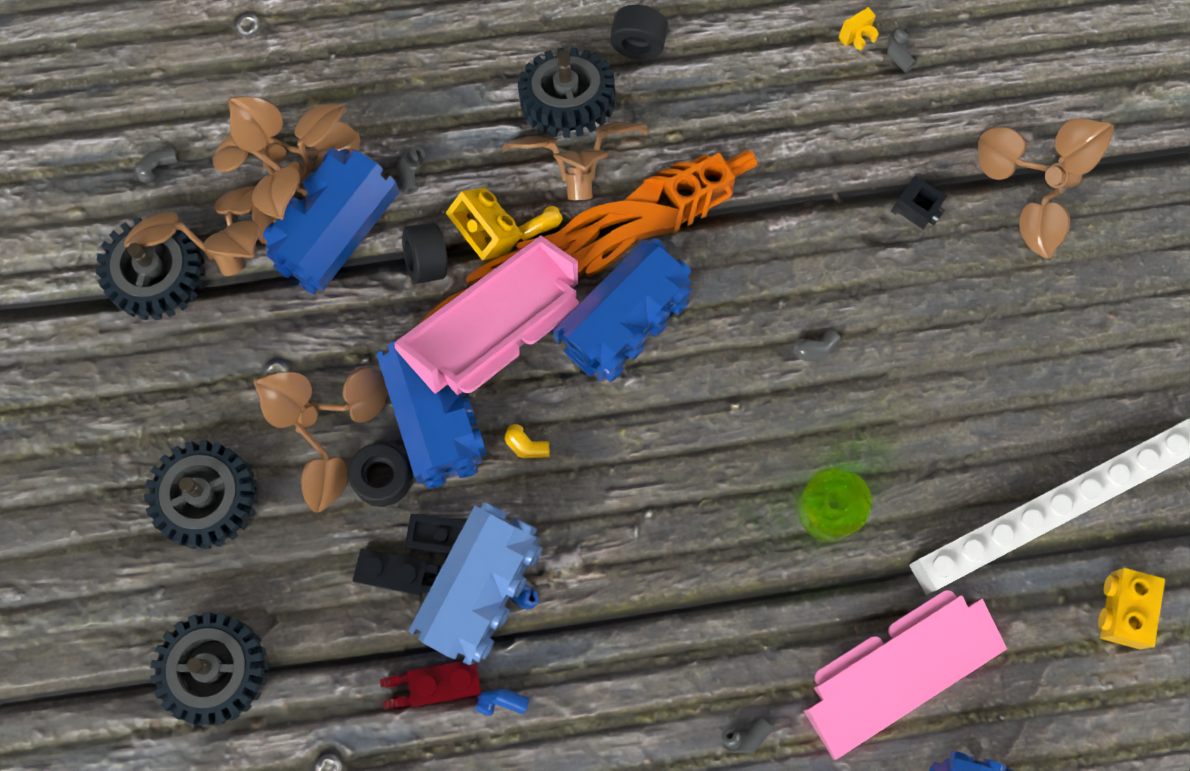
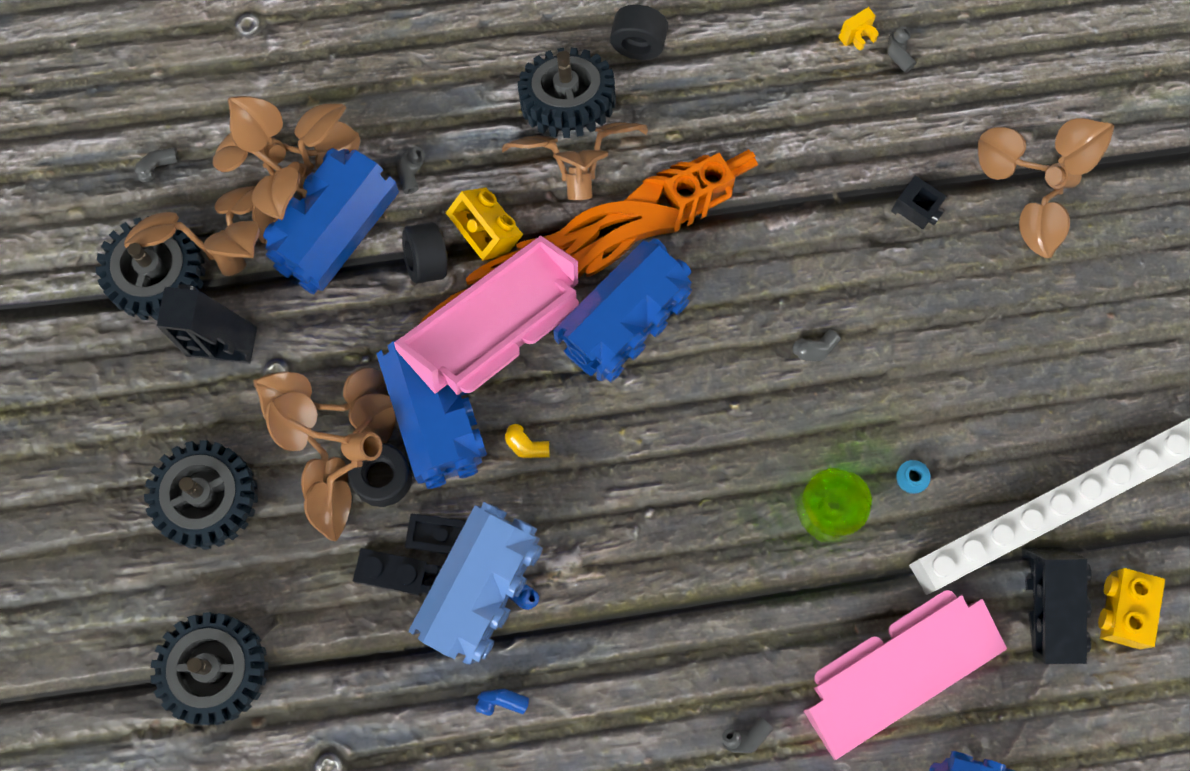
dark red hinge [380,661,481,709] -> none
yellow arm [518,206,562,241] -> none
none -> black wedge [156,284,258,364]
none -> medium nougat plant [266,392,396,541]
none -> dark azure plate [896,460,931,494]
none -> black wedge [1021,547,1092,664]

